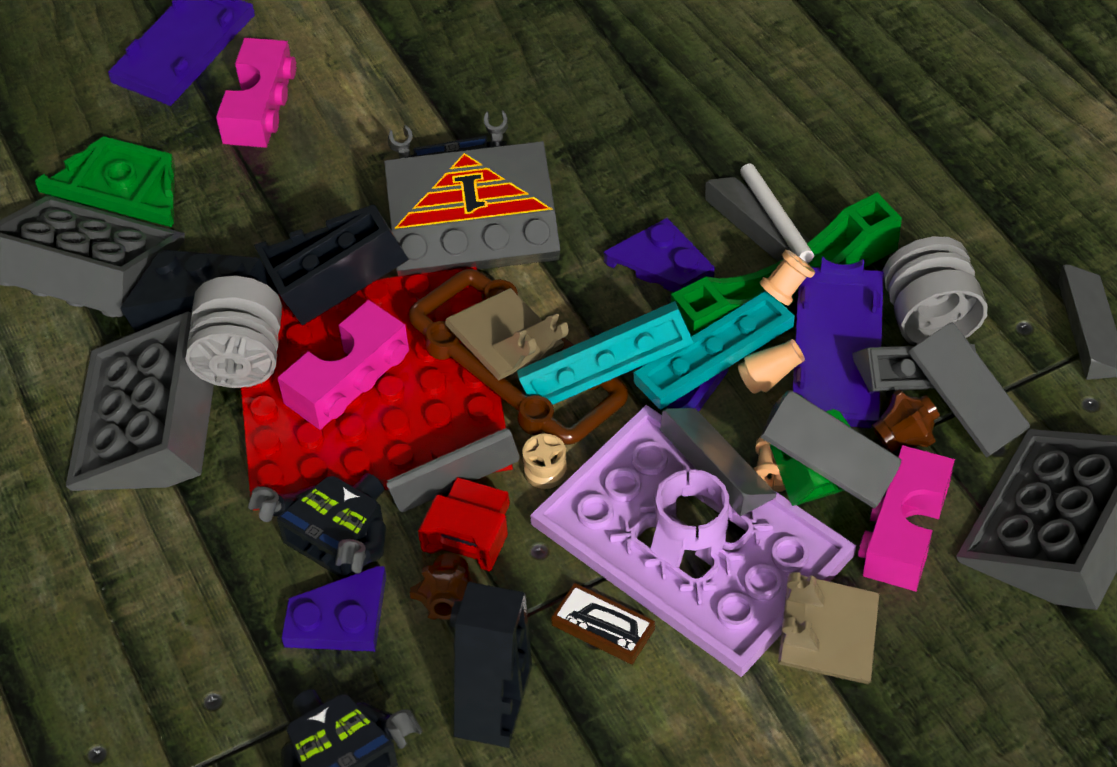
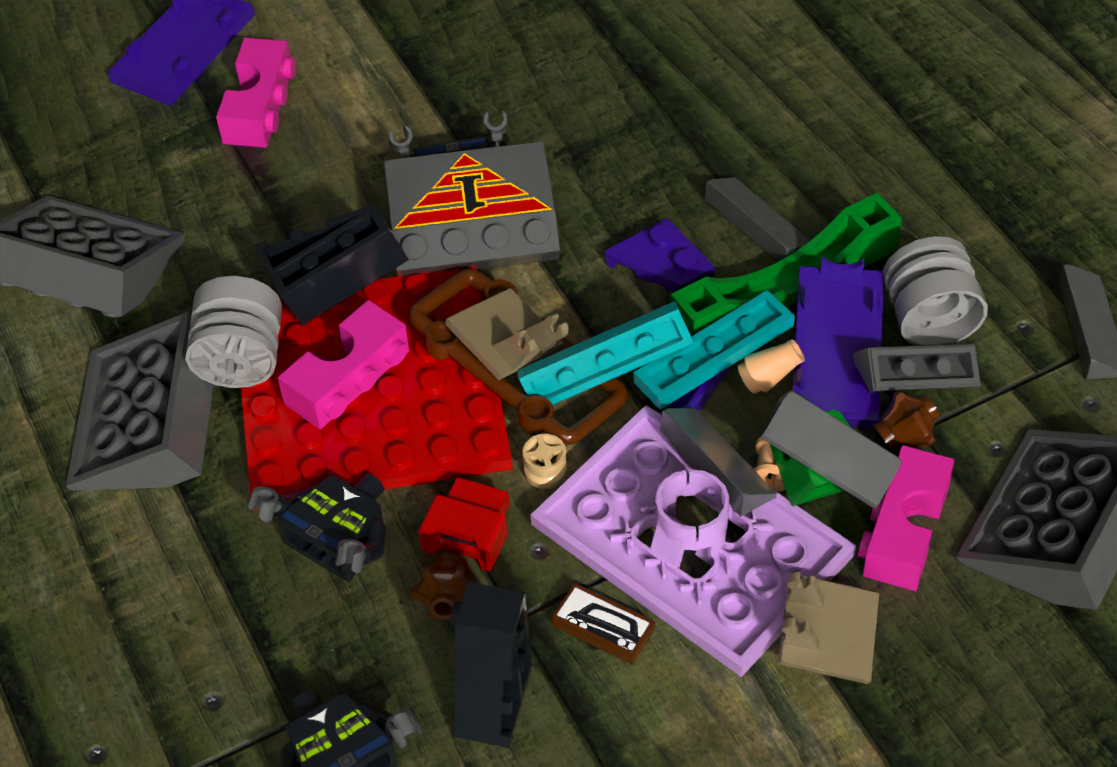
green wing [35,136,175,227] -> none
black wedge [120,250,279,332] -> none
dark purple wing [282,566,386,652] -> none
dark grey slope [386,428,519,512] -> none
white bar [740,164,814,264] -> none
light nougat bush [759,250,815,306] -> none
dark grey slope [908,322,1030,458] -> none

